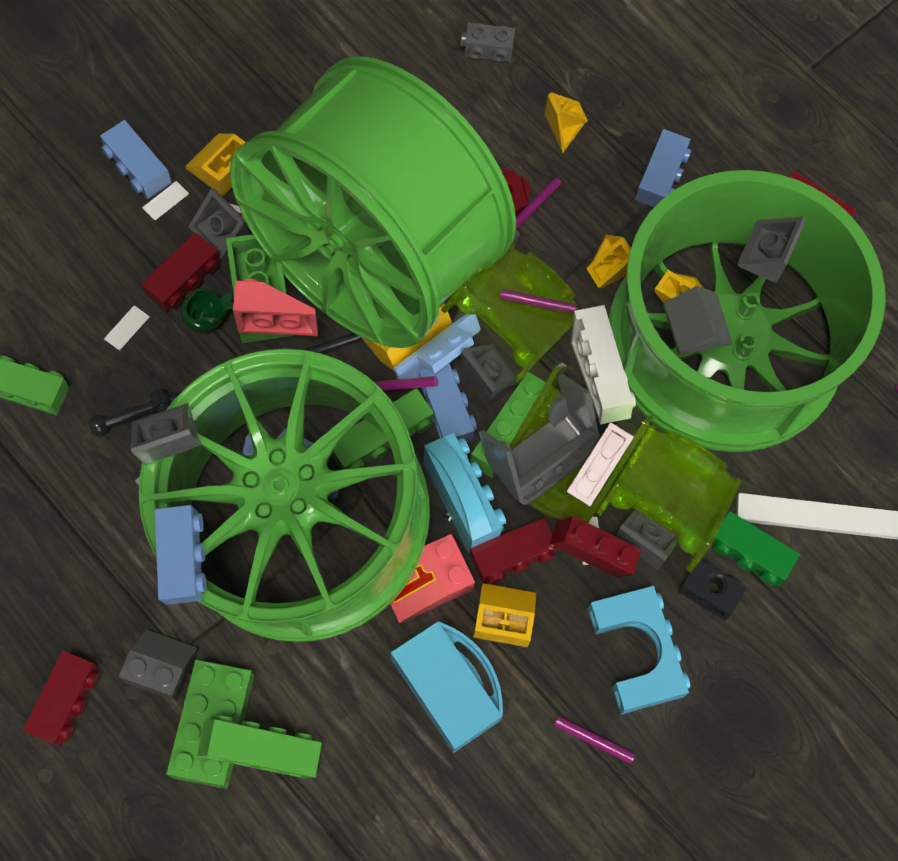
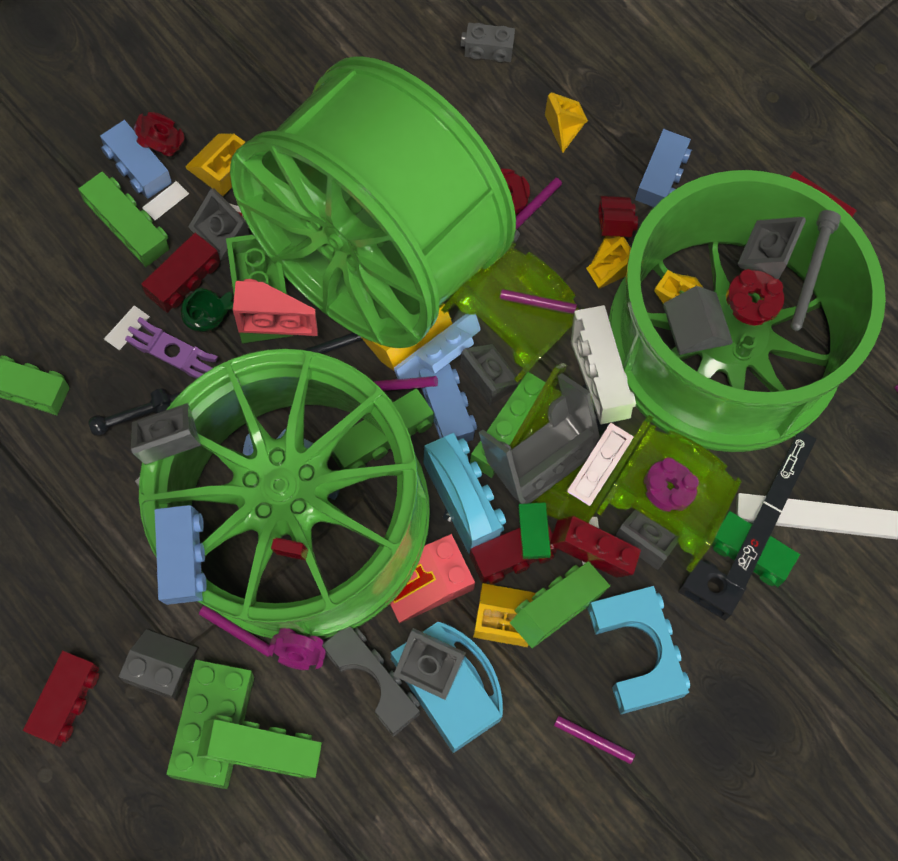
none -> bright green brick [78,172,169,267]
none -> medium lavender piece [125,317,218,379]
none -> dark red plate [134,112,184,156]
none -> magenta bar [199,605,271,657]
none -> magenta plate [268,628,326,670]
none -> dark red tile [271,537,308,560]
none -> dark grey arch [322,627,420,737]
none -> dark grey slope [393,628,466,700]
none -> bright green brick [510,561,610,648]
none -> green tile [518,503,551,559]
none -> dark red brick [598,196,638,237]
none -> magenta plate [644,458,699,512]
none -> dark red plate [726,269,784,326]
none -> black sticker [726,431,816,589]
none -> dark grey piece [791,210,841,331]

